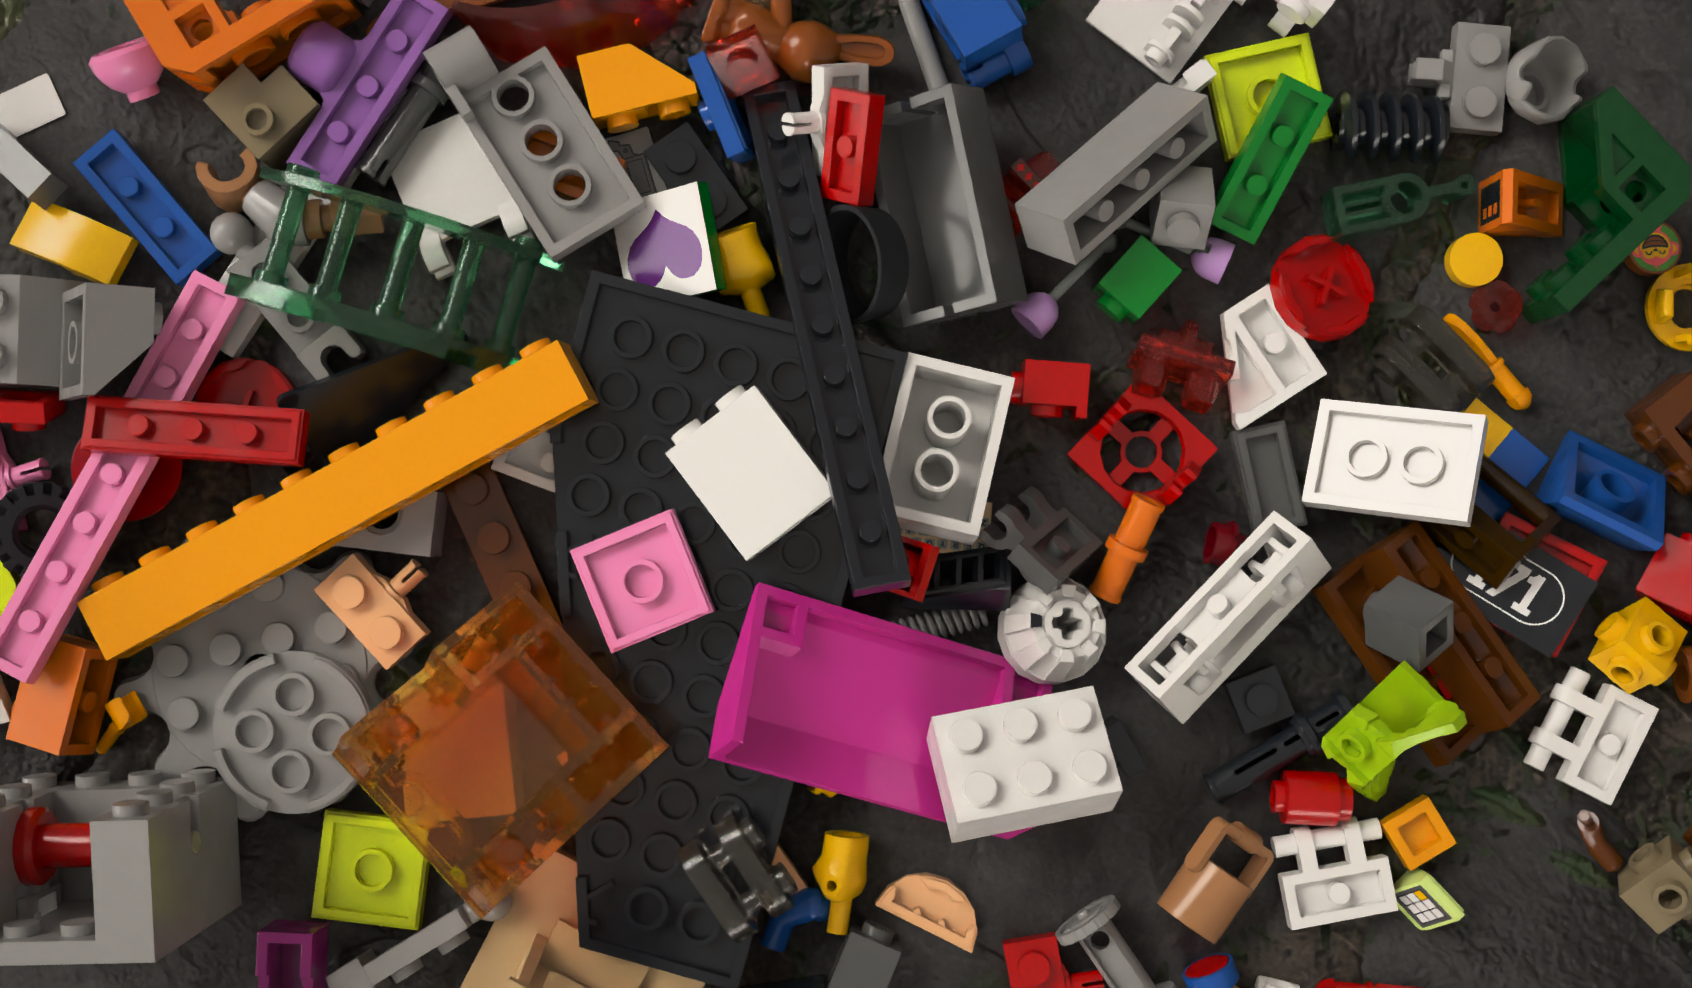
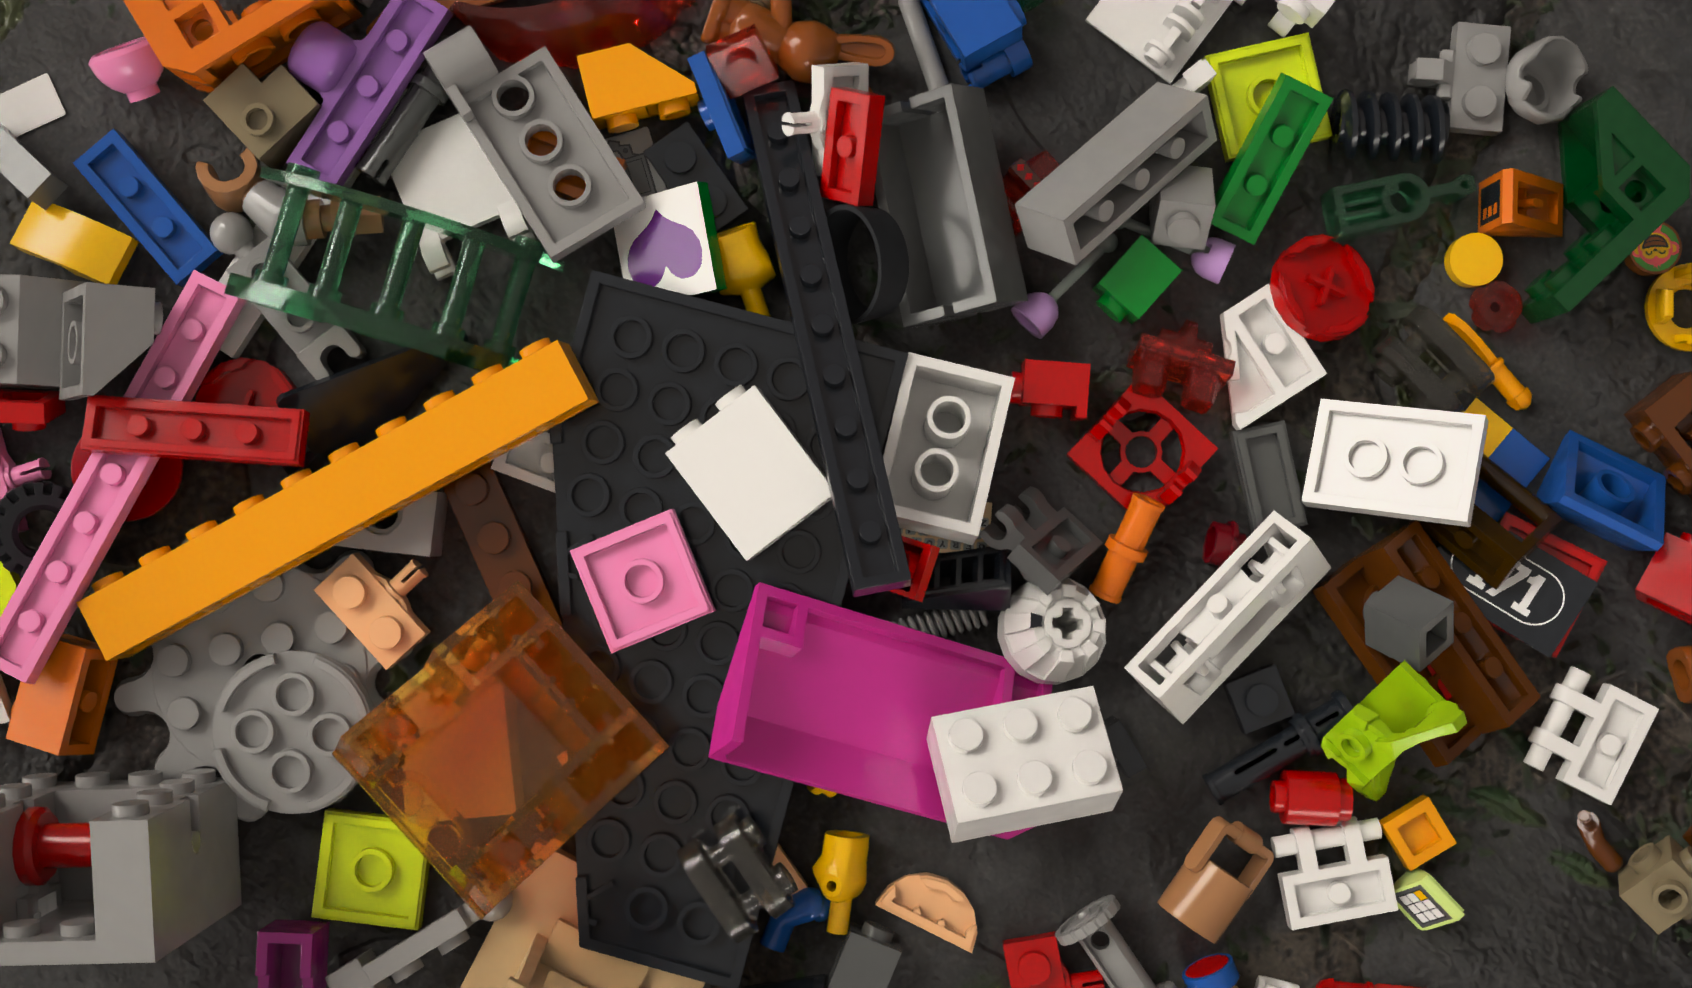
light orange hand [95,690,148,755] -> none
yellow brick [1588,596,1688,694] -> none

